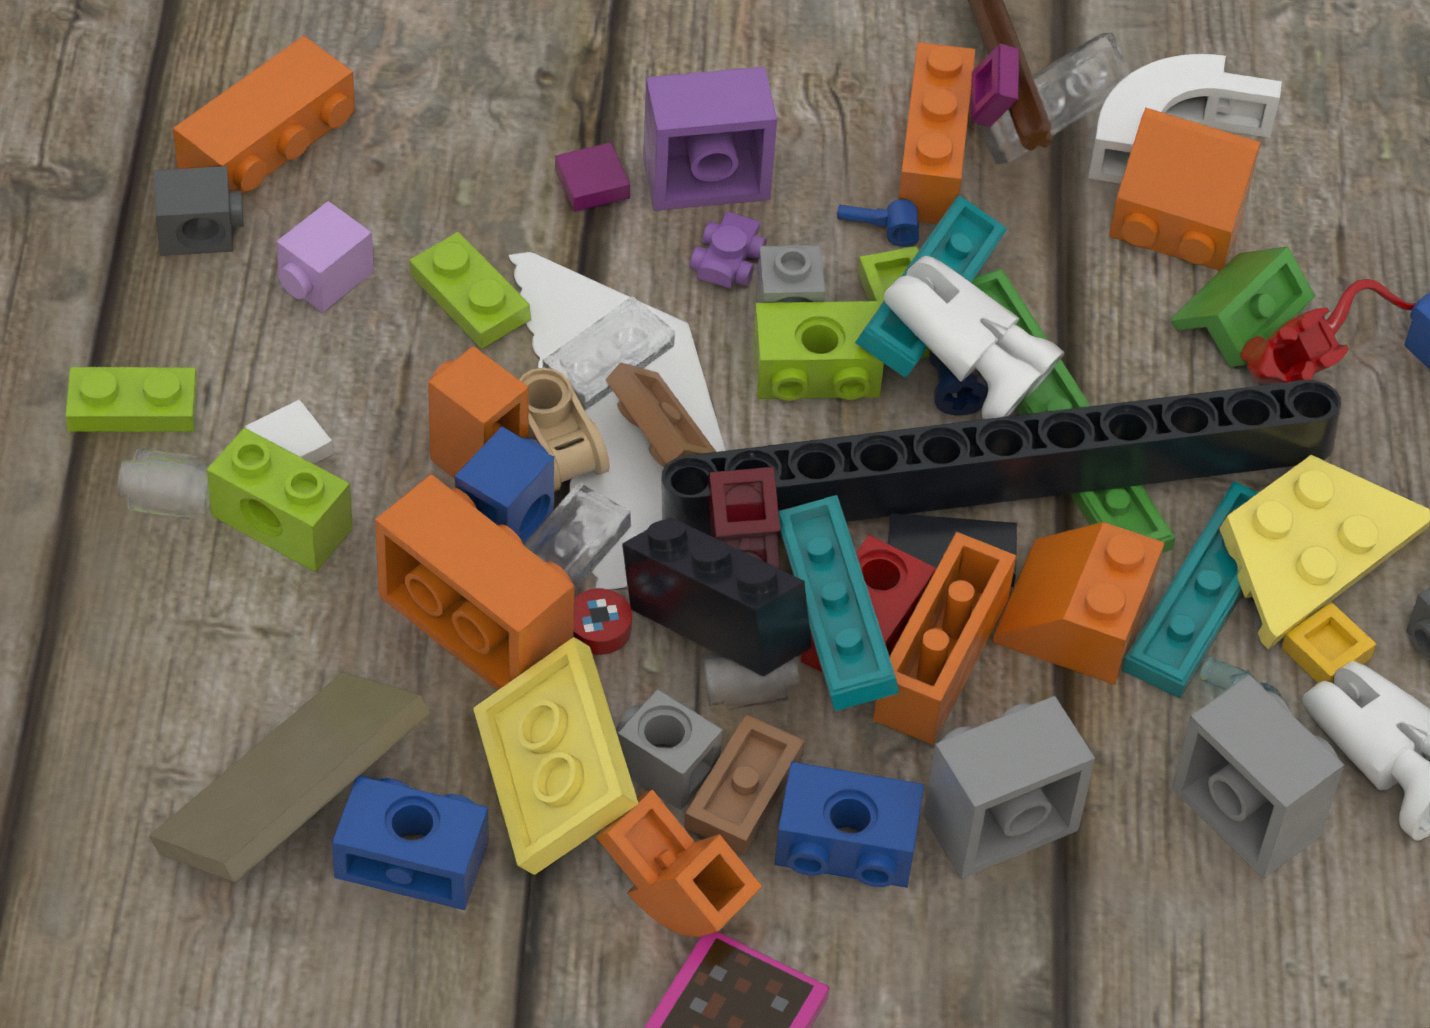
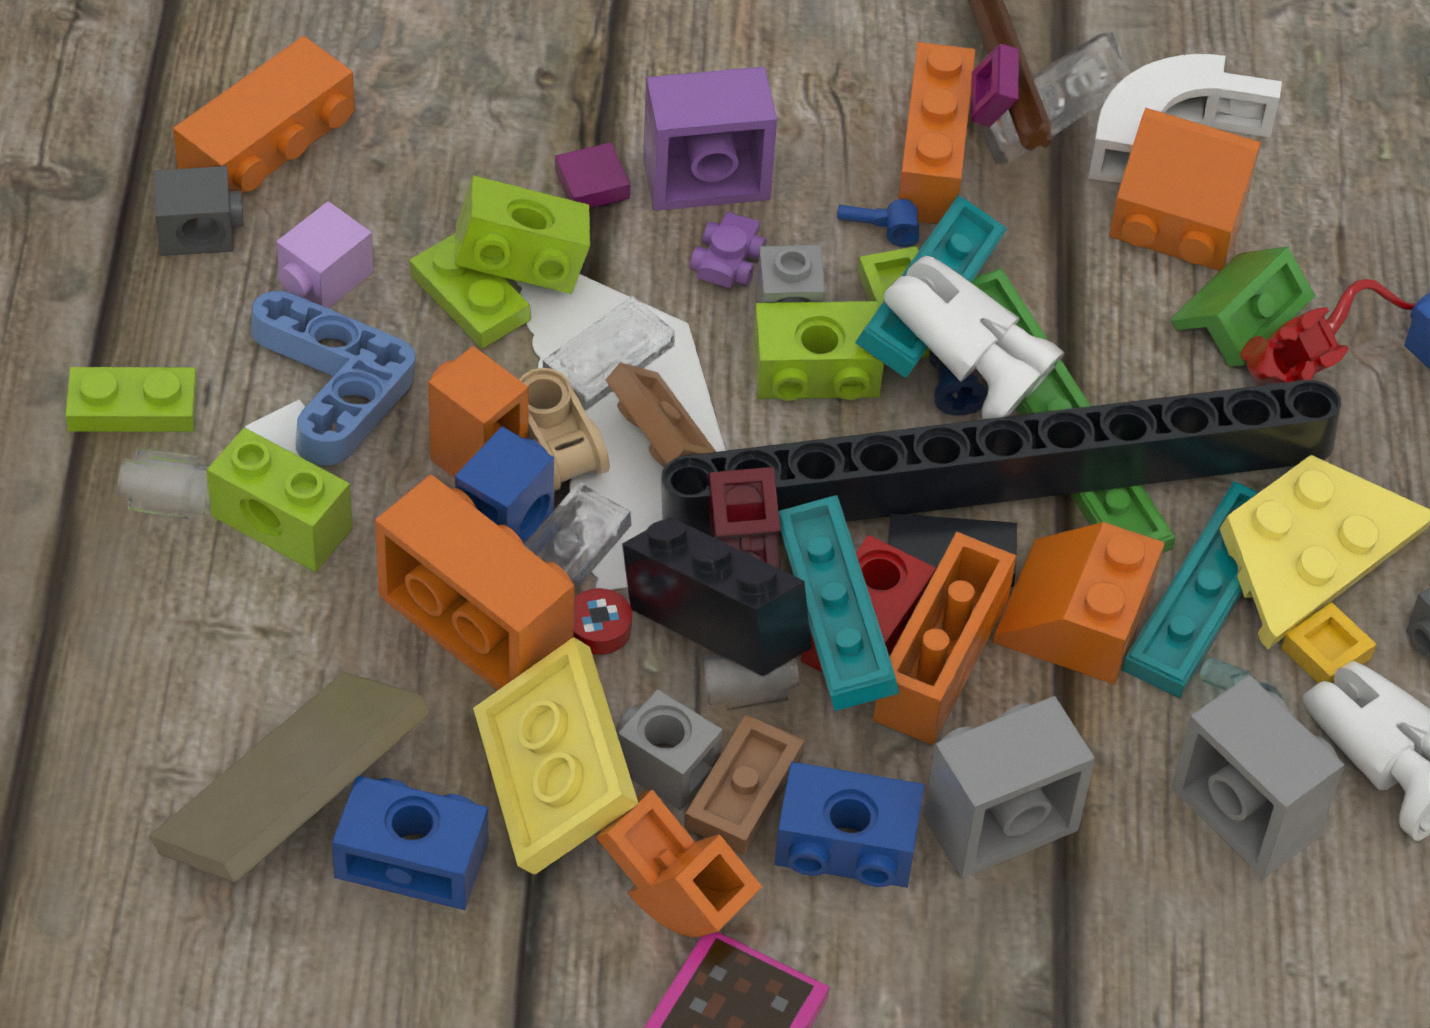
none -> medium blue beam [251,291,416,465]
none -> lime brick [454,175,590,294]

